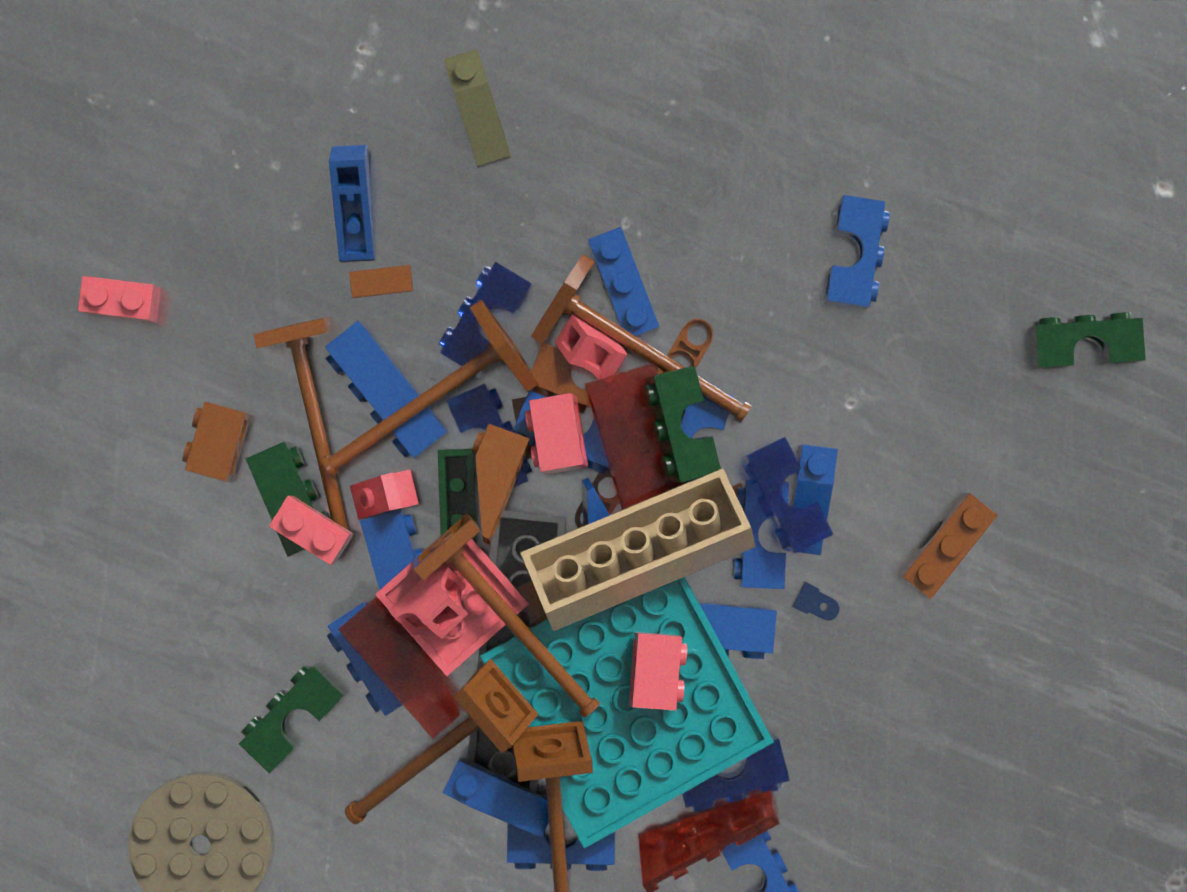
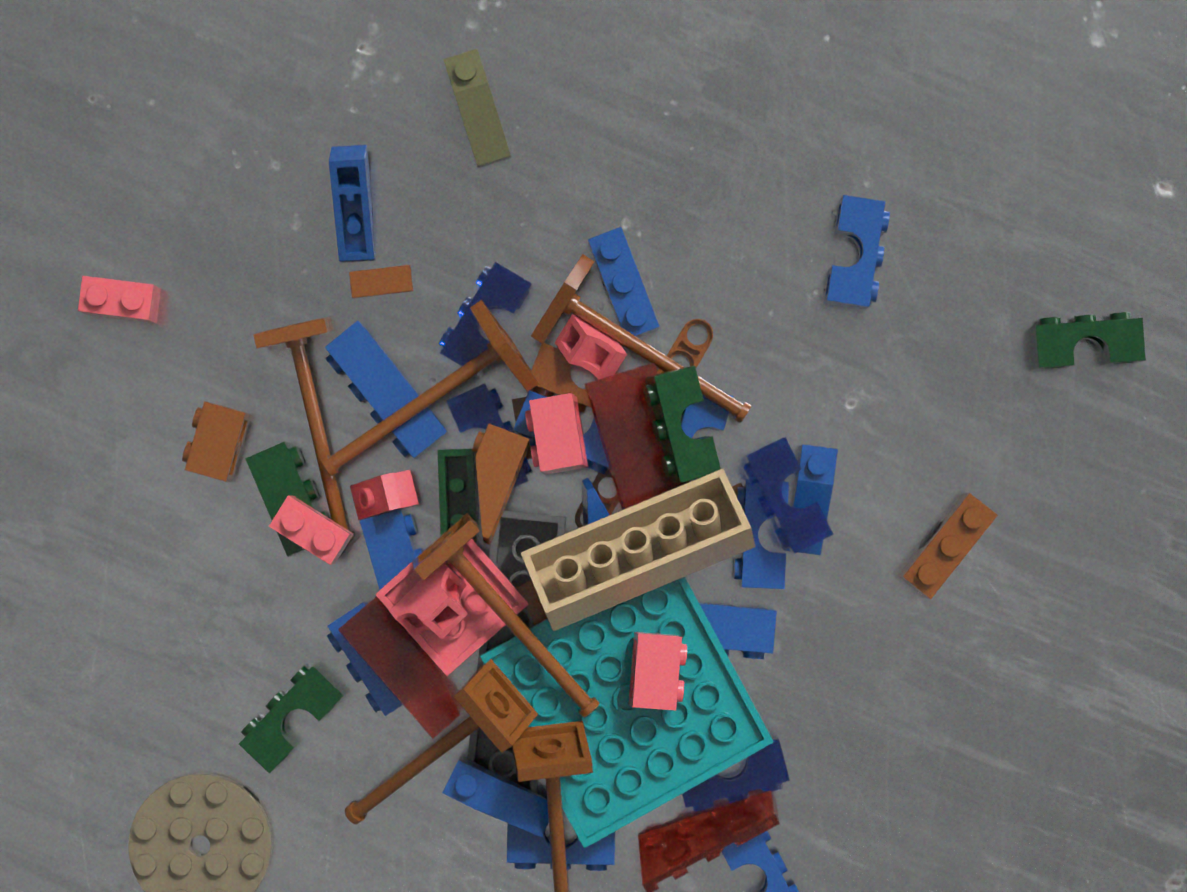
dark blue piece [792,581,840,621] -> none

